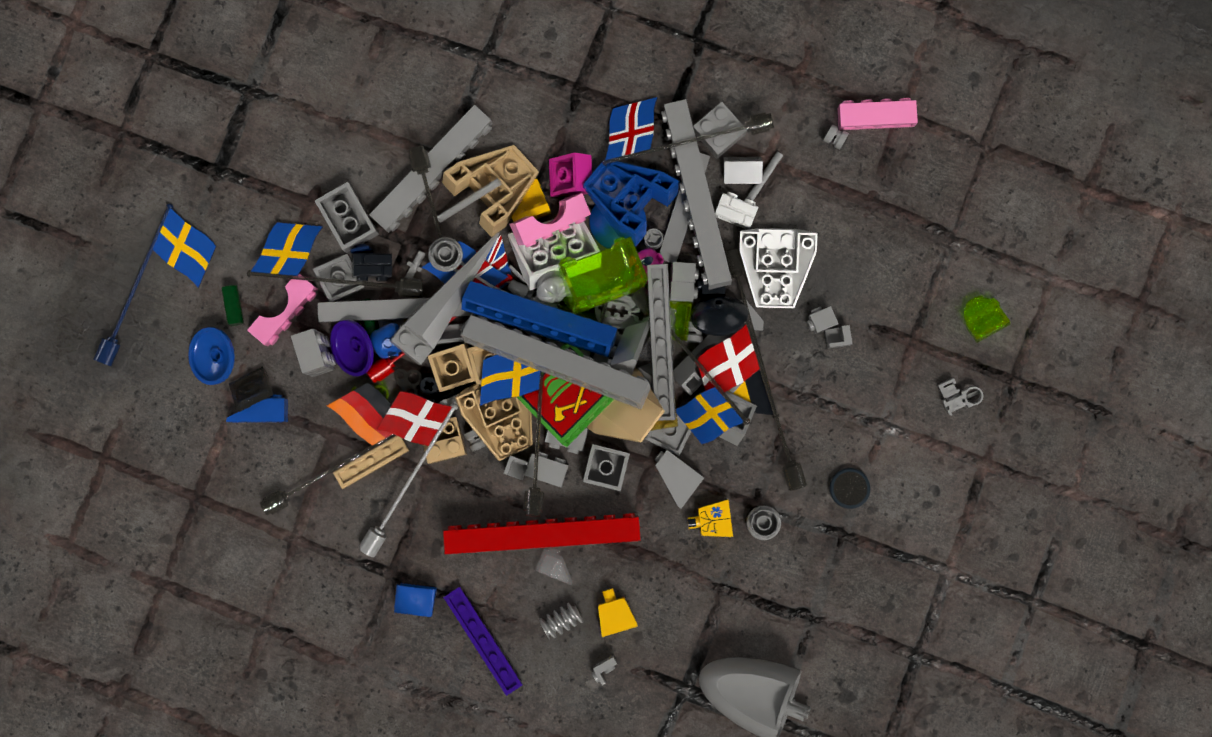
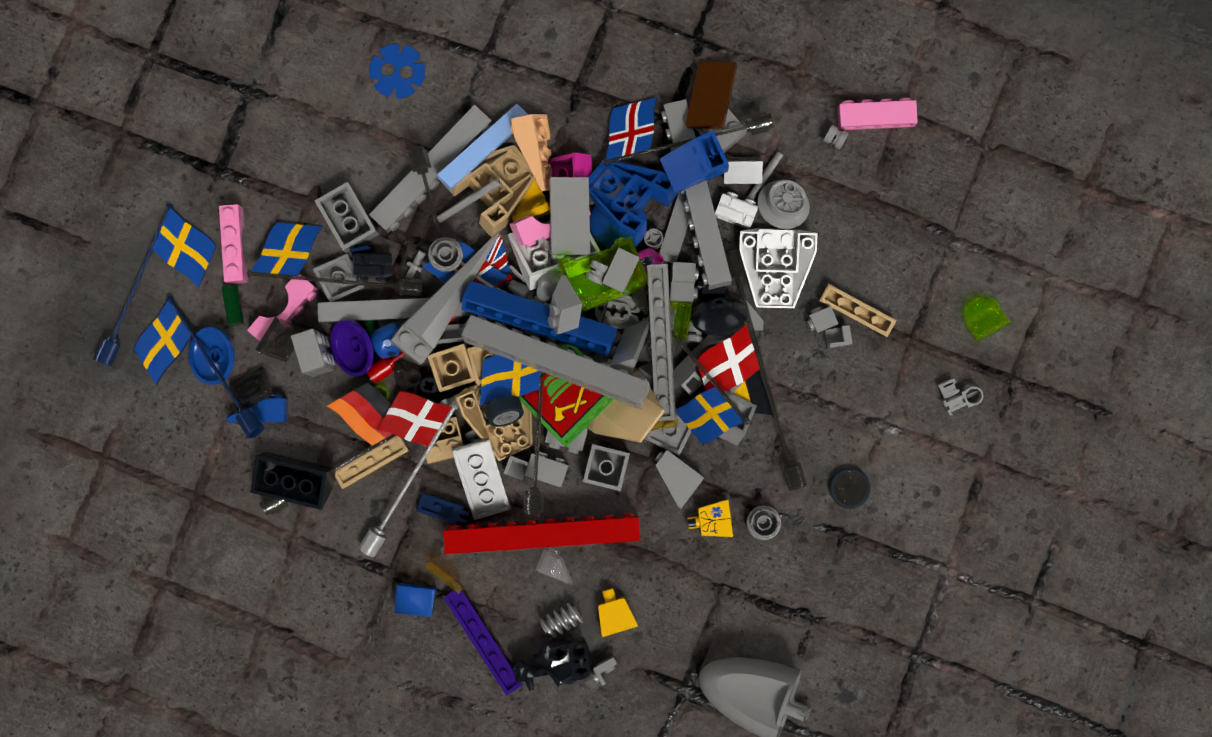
none -> flag [134,296,265,438]
none -> bright pink arch [219,204,248,285]
none -> black slope [250,452,336,510]
none -> clear smoke plate [256,317,306,362]
none -> blue piece [369,44,425,99]
none -> dark blue hinge [416,493,471,525]
none -> clear yellow tile [425,562,463,594]
none -> light blue tile [437,104,529,190]
none -> tile [452,438,511,520]
none -> black wheel [485,396,524,427]
none -> light nougat wedge [511,114,552,191]
none -> black animal [513,637,592,691]
none -> light grey slope [548,275,582,335]
none -> light grey tile [549,177,590,255]
none -> light grey wheel [585,260,609,285]
none -> light grey panel [602,248,639,292]
none -> blue slope [660,131,729,193]
none -> reddish brown tile [685,62,737,129]
none -> light grey wheel [758,180,810,229]
none -> tan brick [819,284,897,337]

